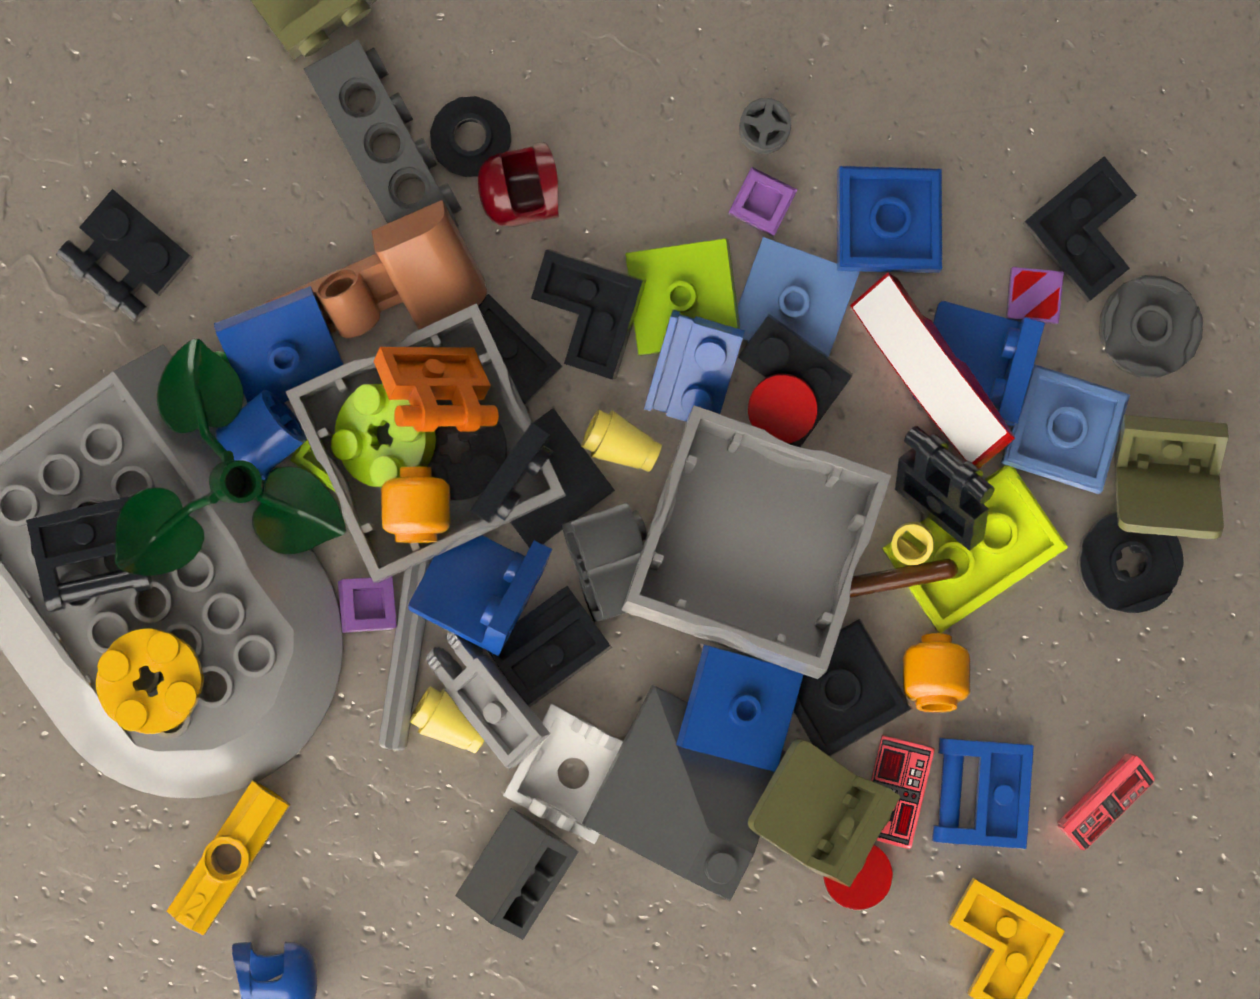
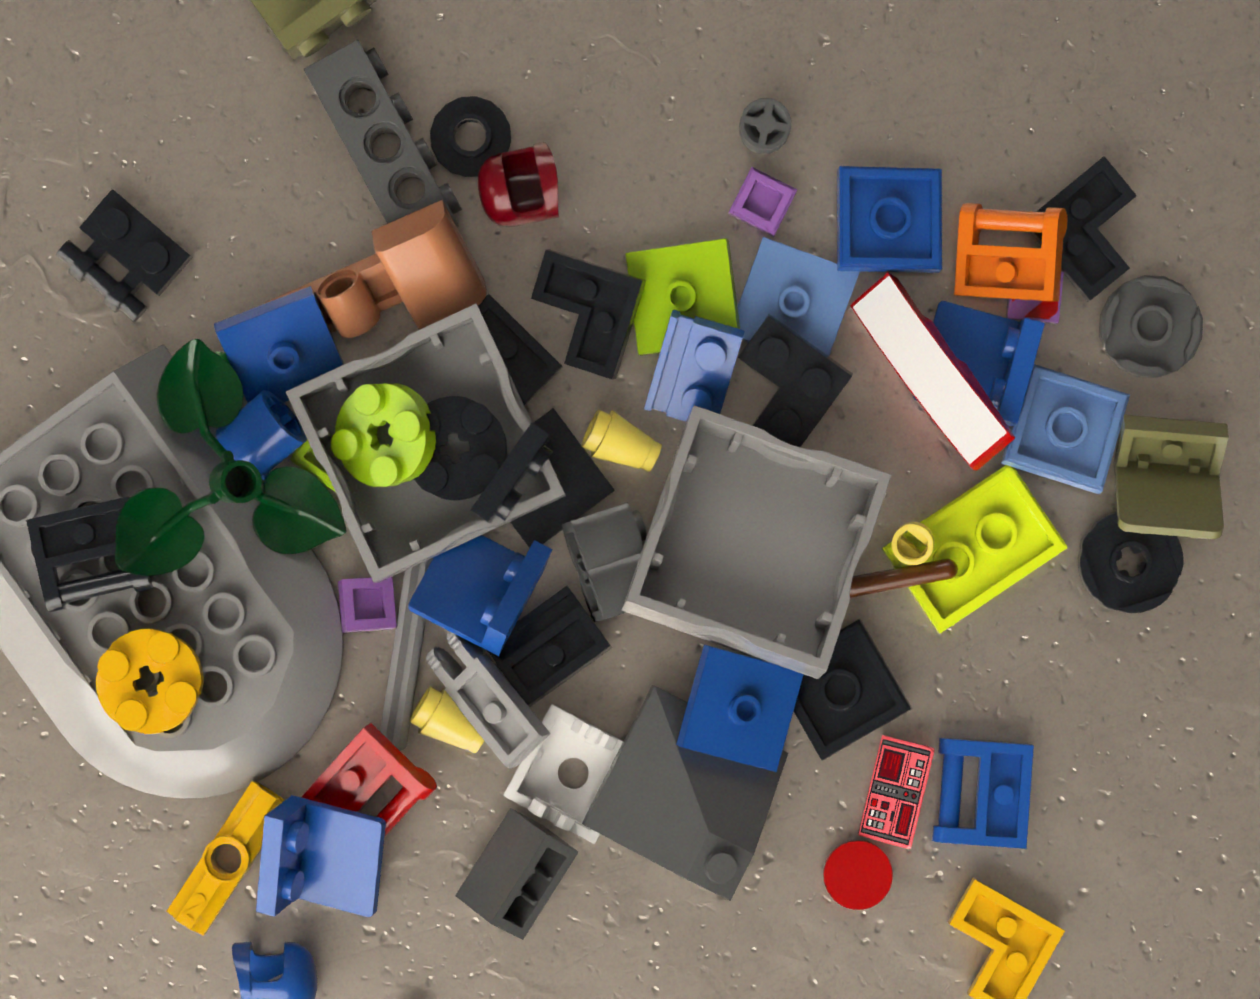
orange plate [373,347,499,432] -> none
light orange head [381,467,451,543] -> none
red piece [748,374,818,443] -> none
olive bracket [748,739,901,887] -> none
black plate [895,426,995,551] -> none
light orange head [903,633,970,712] -> none
coral slope [1057,753,1154,850] -> none
none -> bracket [256,795,386,917]
none -> plate [301,723,437,836]
none -> orange plate [954,203,1067,302]

